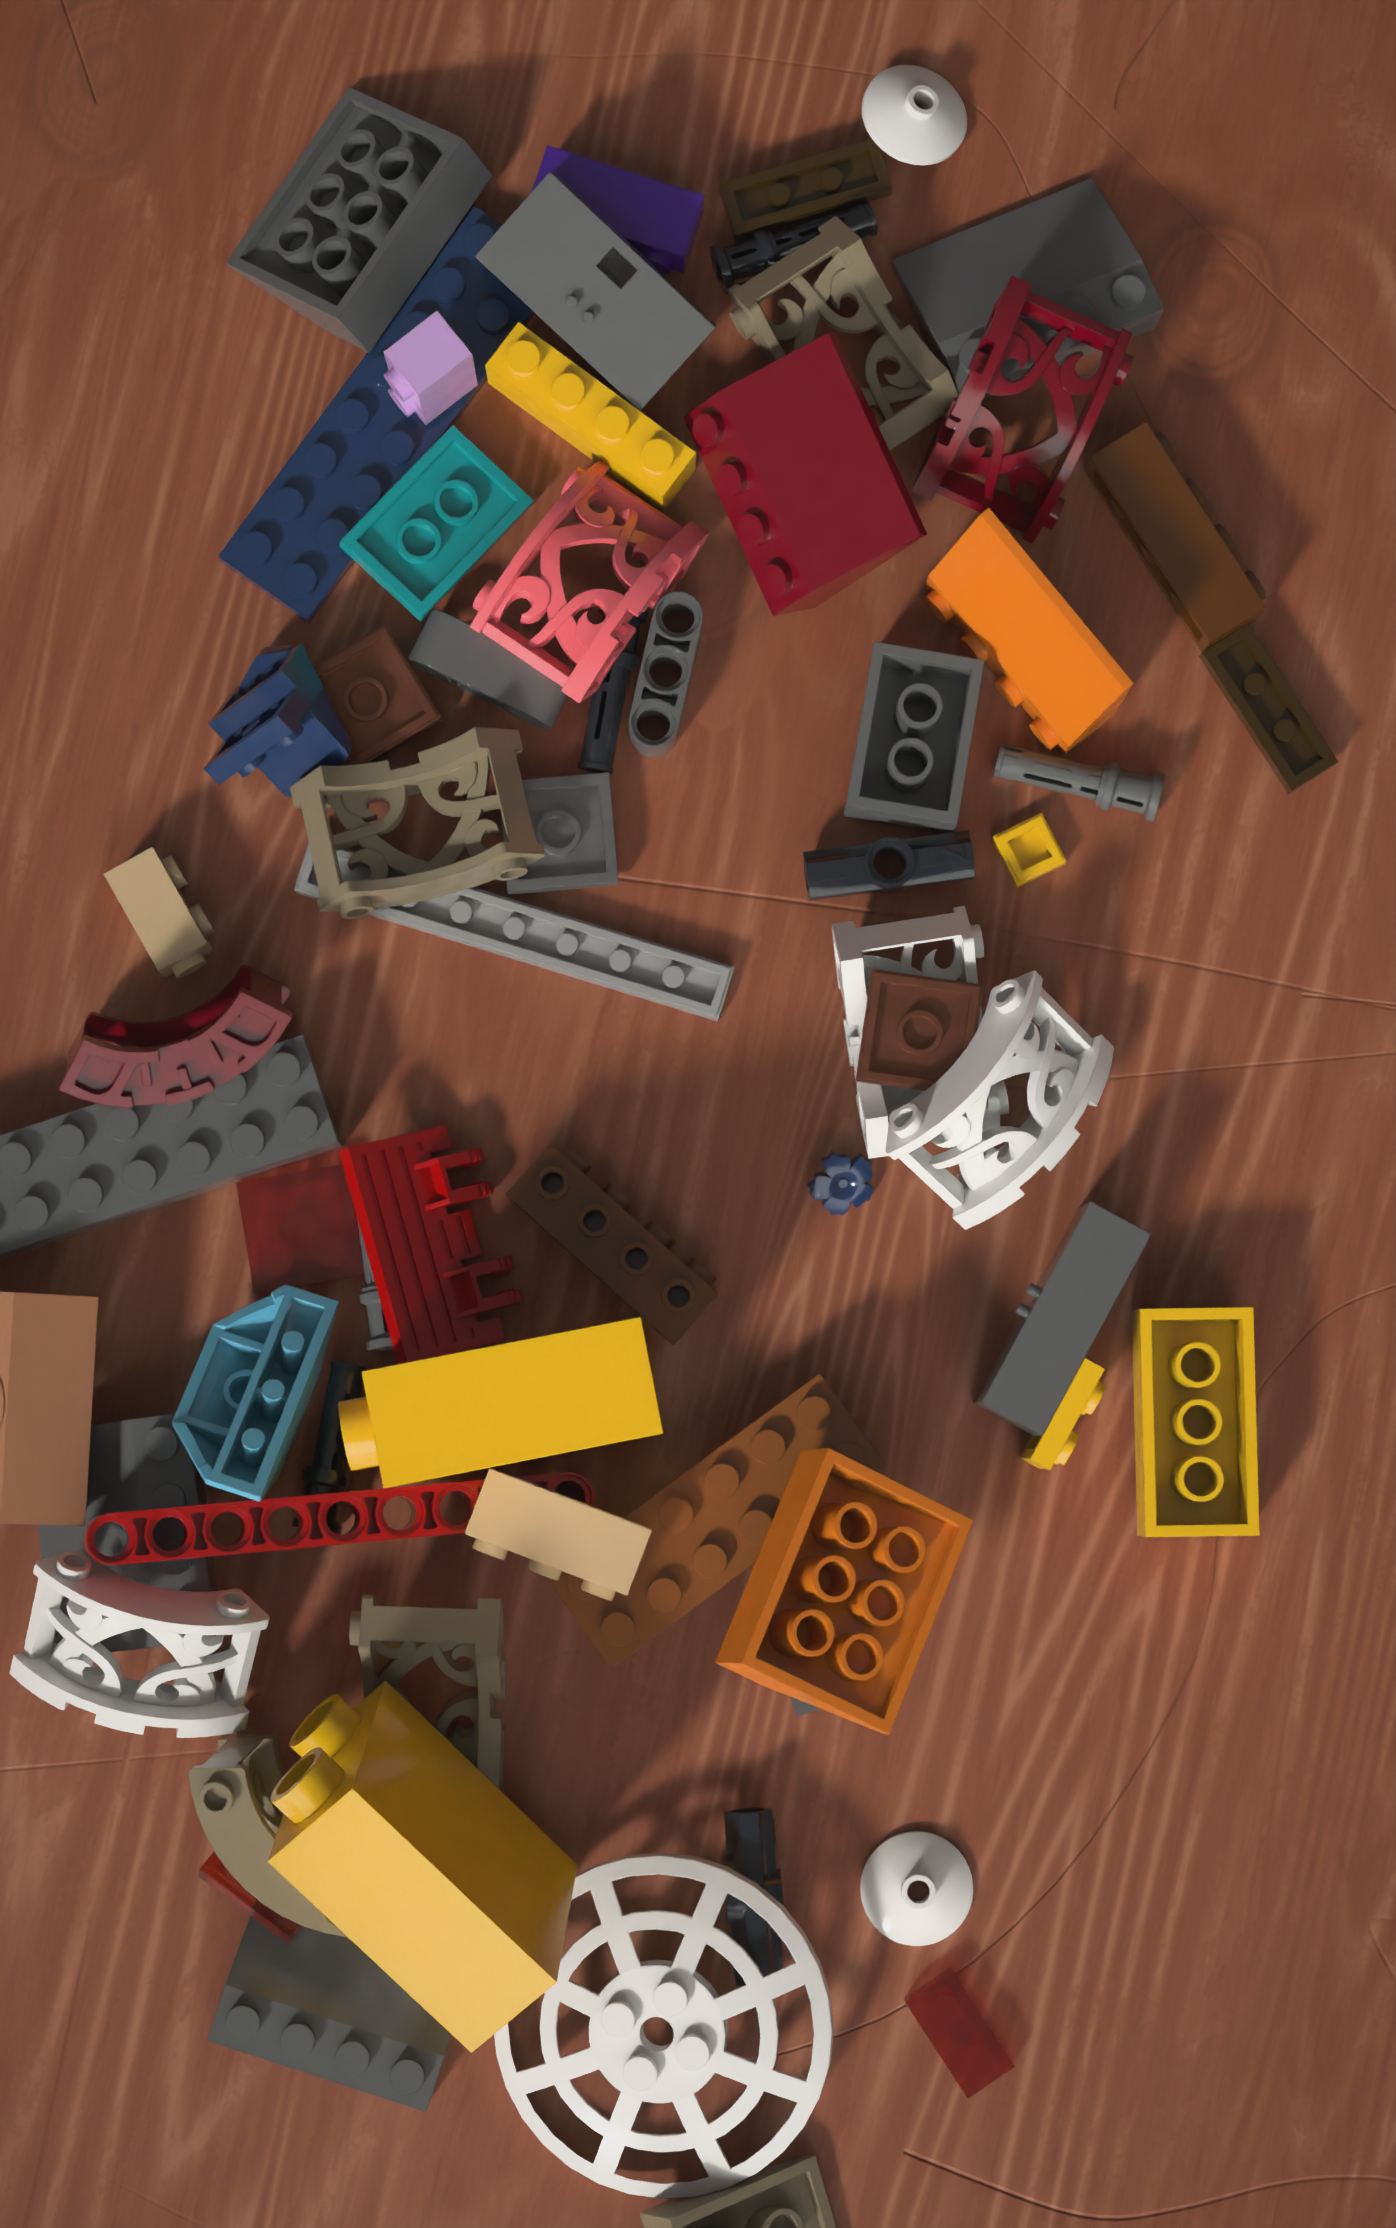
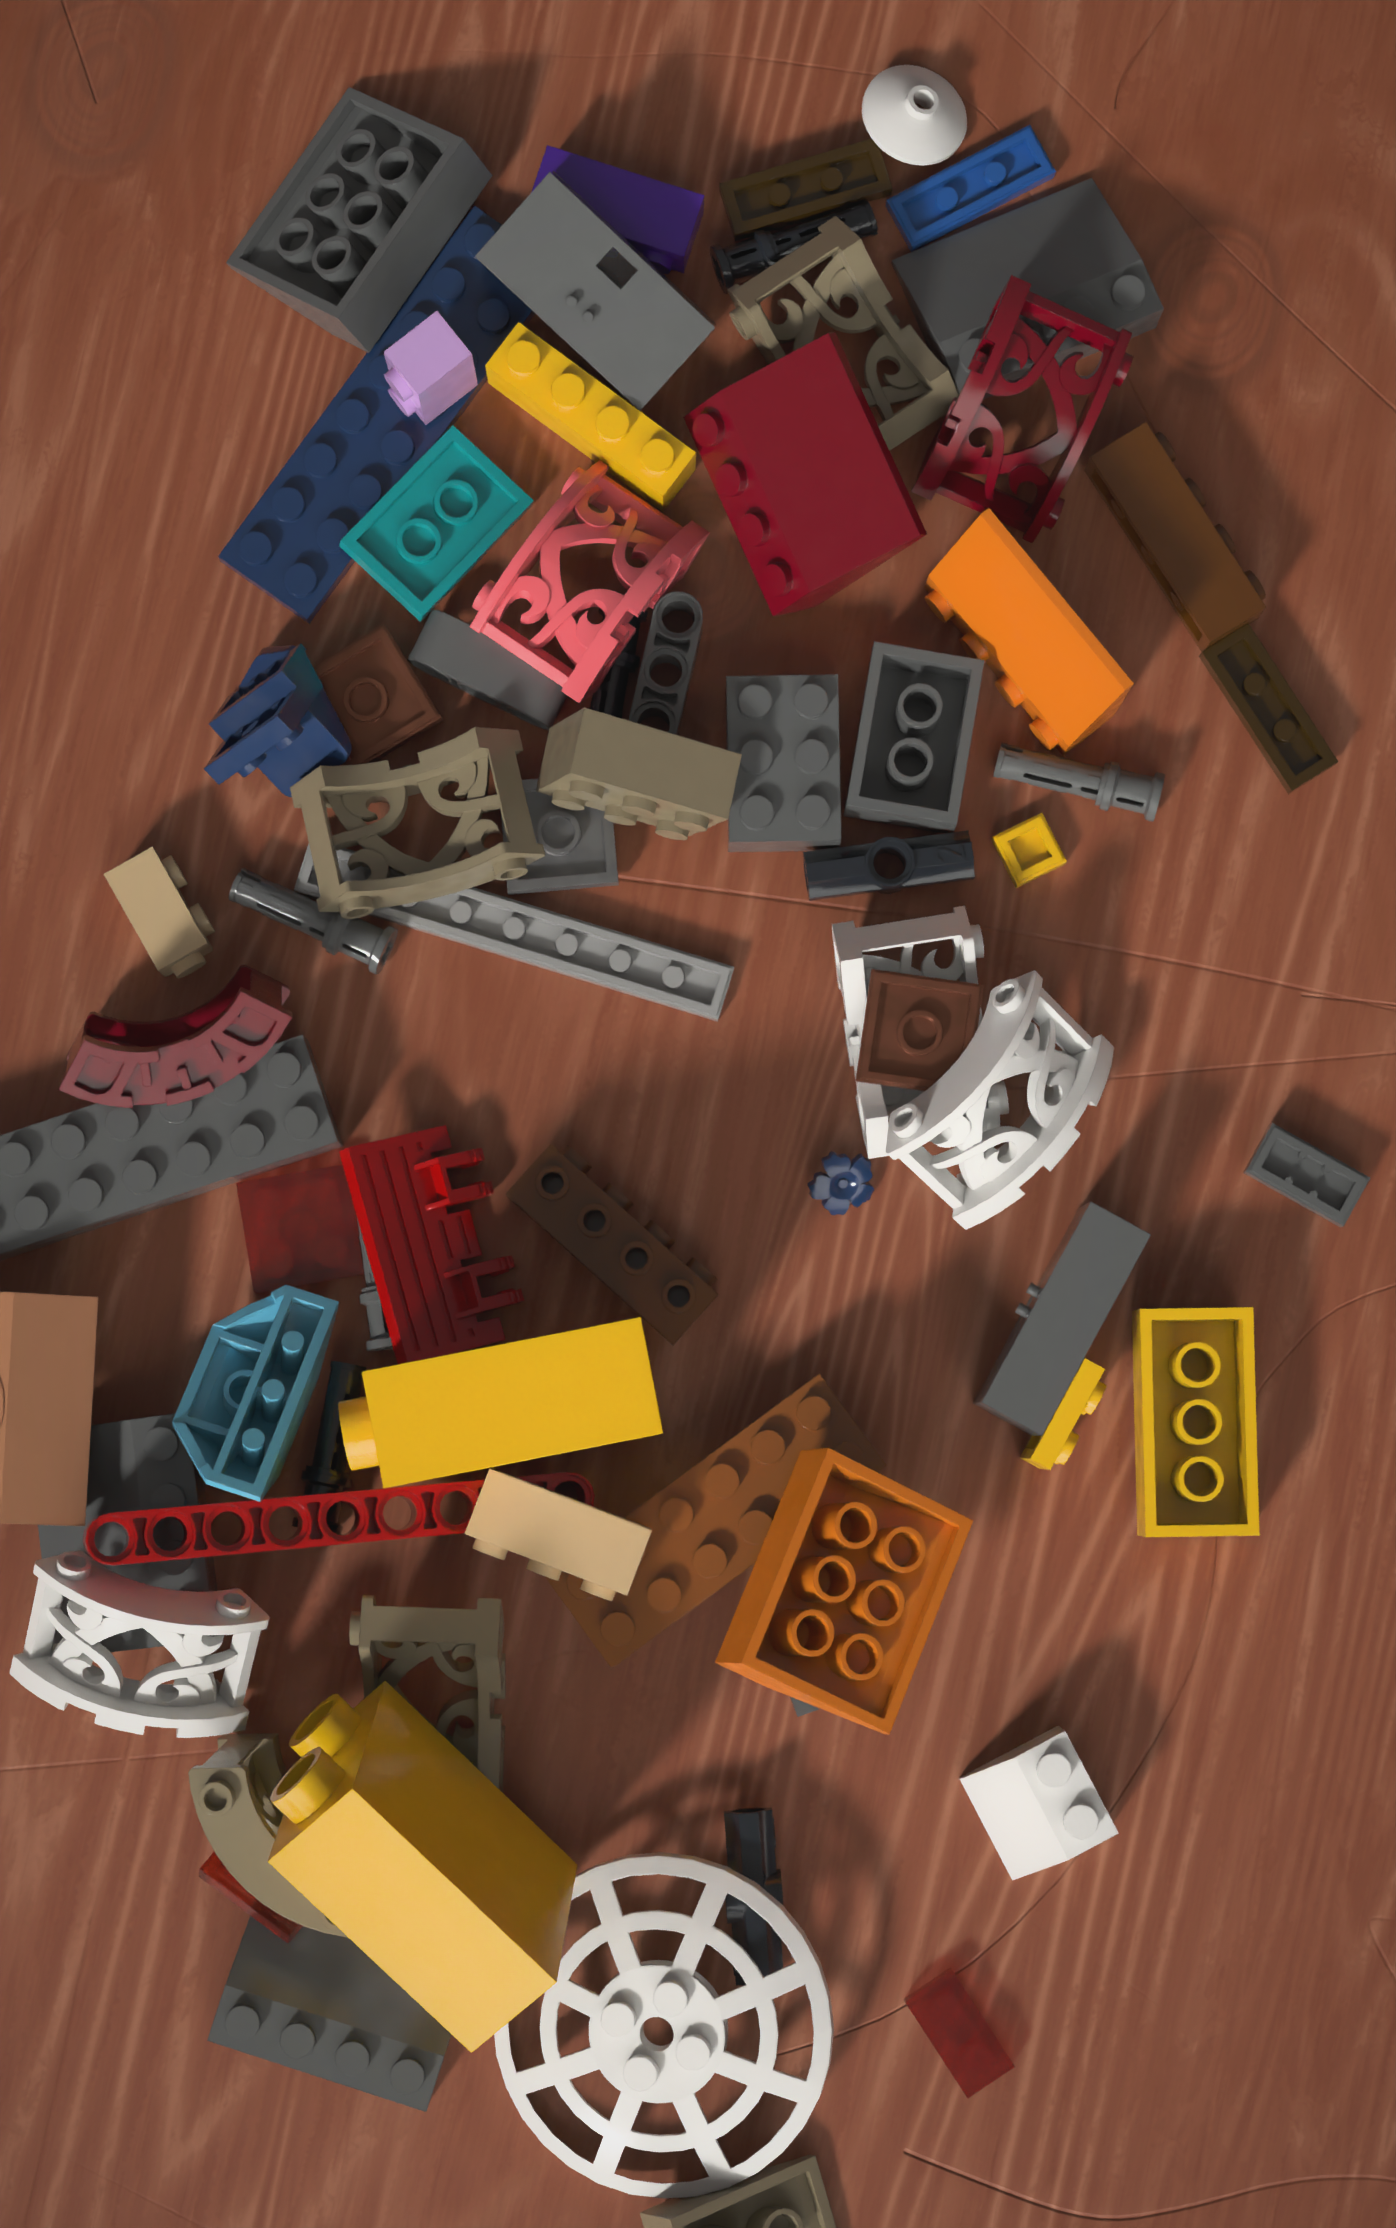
white dish [860,1831,973,1946] -> none
none -> dark grey pin [229,868,398,975]
none -> dark tan brick [536,707,742,840]
none -> dark grey brick [725,674,841,852]
none -> blue tile [885,125,1056,252]
none -> white slope [959,1726,1119,1880]
none -> dark grey plate [1243,1123,1370,1227]

